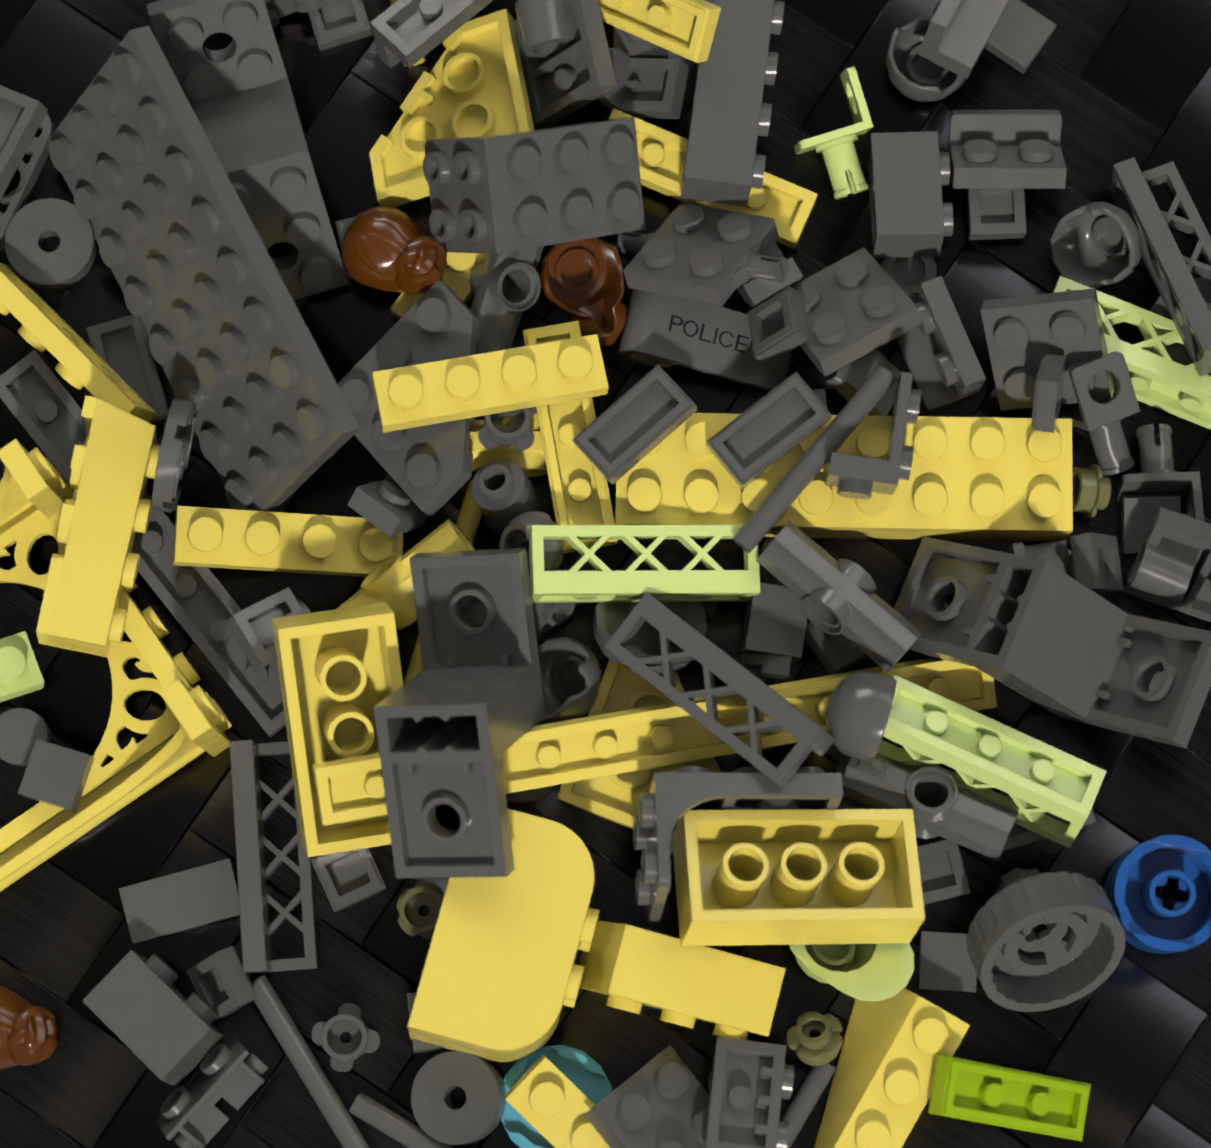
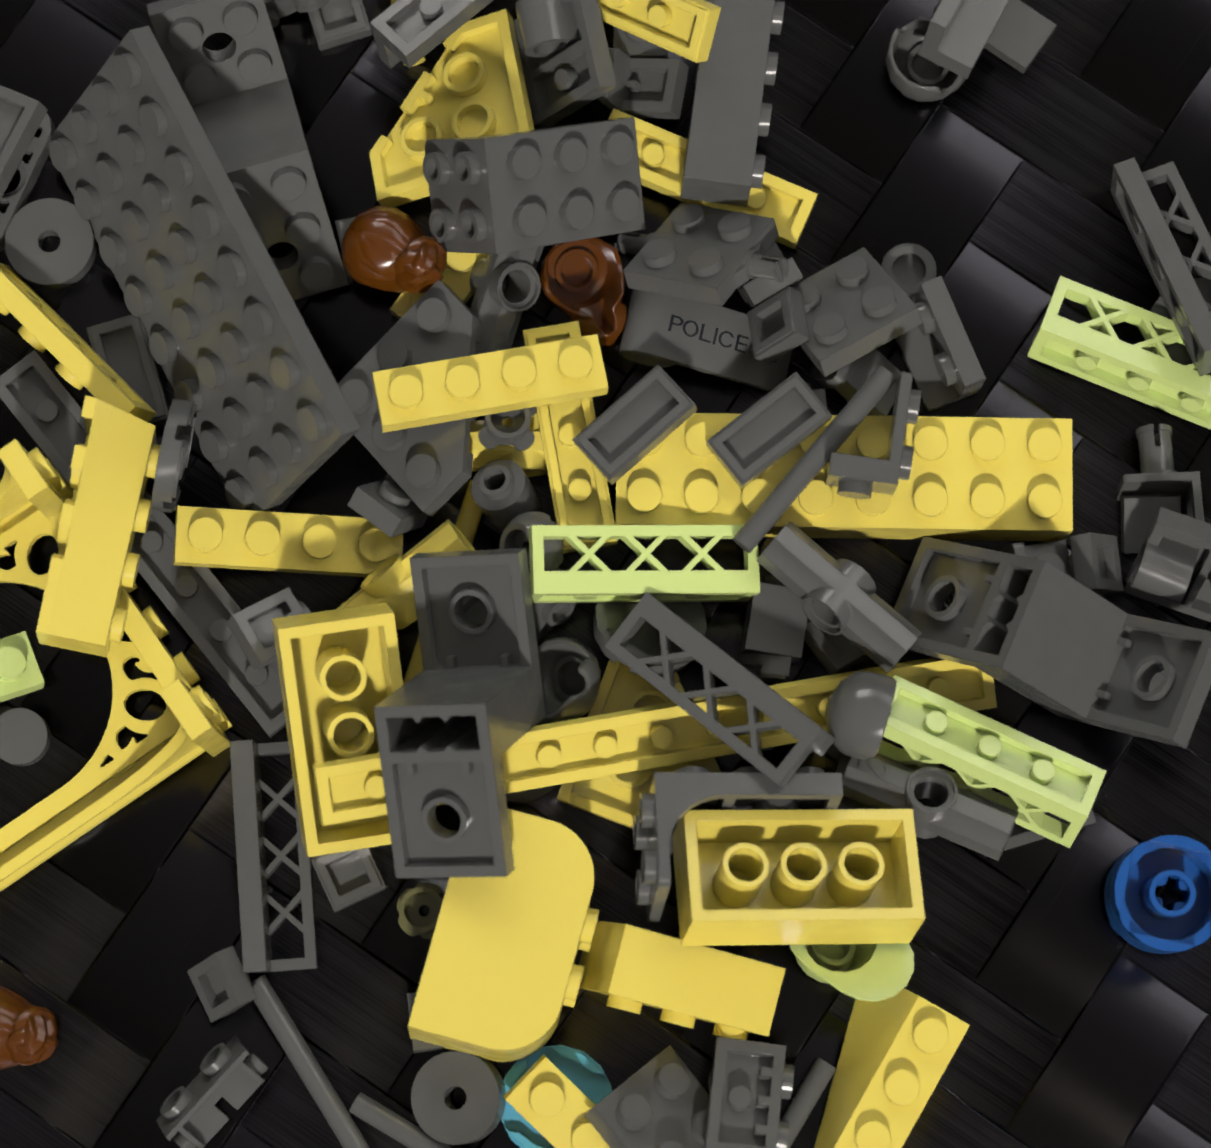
dark grey tile [18,739,94,812] -> none
dark grey brick [82,950,224,1087] -> none
dark grey tile [119,858,240,945] -> none
dark grey plate [311,1003,380,1072] -> none
olive plate [786,1011,843,1066] -> none
yellowish green bracket [794,66,873,199] -> none
dark grey brick [867,131,953,258] -> none
dark grey plate [917,839,970,905] -> none
dark grey tile [917,931,977,993] -> none
lime tile [928,1055,1091,1141] -> none
dark grey bracket [947,110,1067,189] -> none
dark grey plate [966,189,1027,240] -> none
dark grey piece [966,868,1126,1012] -> none
dark grey plate [980,288,1114,411] -> none
dark grey tile [1031,354,1066,433] -> none
dark grey hair [1050,202,1143,289] -> none
dark grey bracket [1061,351,1141,476] -> none
olive plate [1073,464,1111,519] -> none

